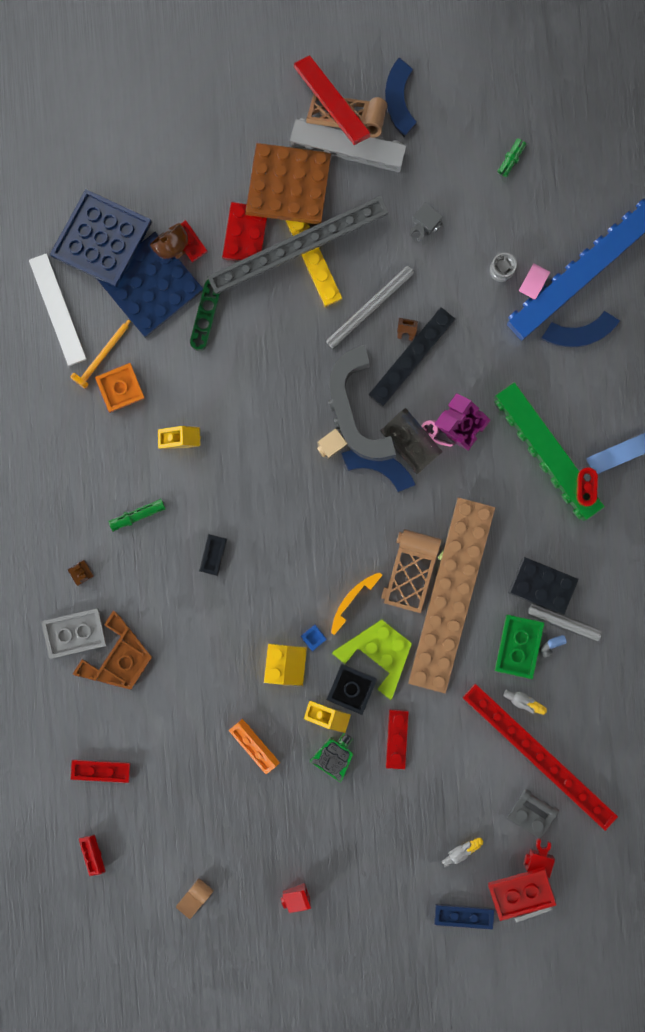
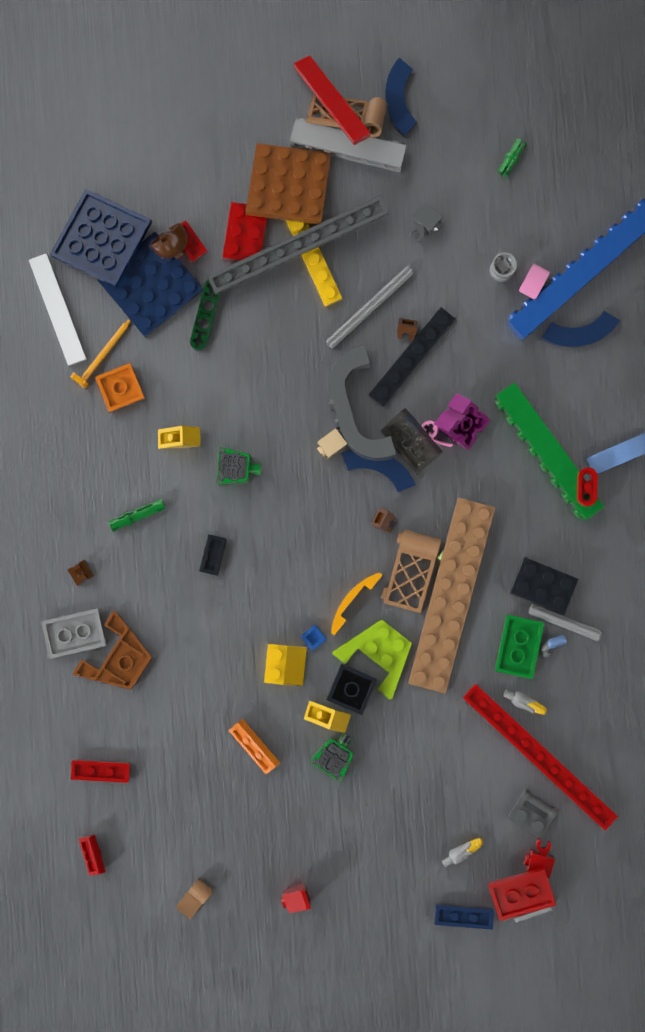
red plate [386,710,409,769] -> none
none -> torso [217,447,261,485]
none -> reddish brown tile [370,508,397,533]

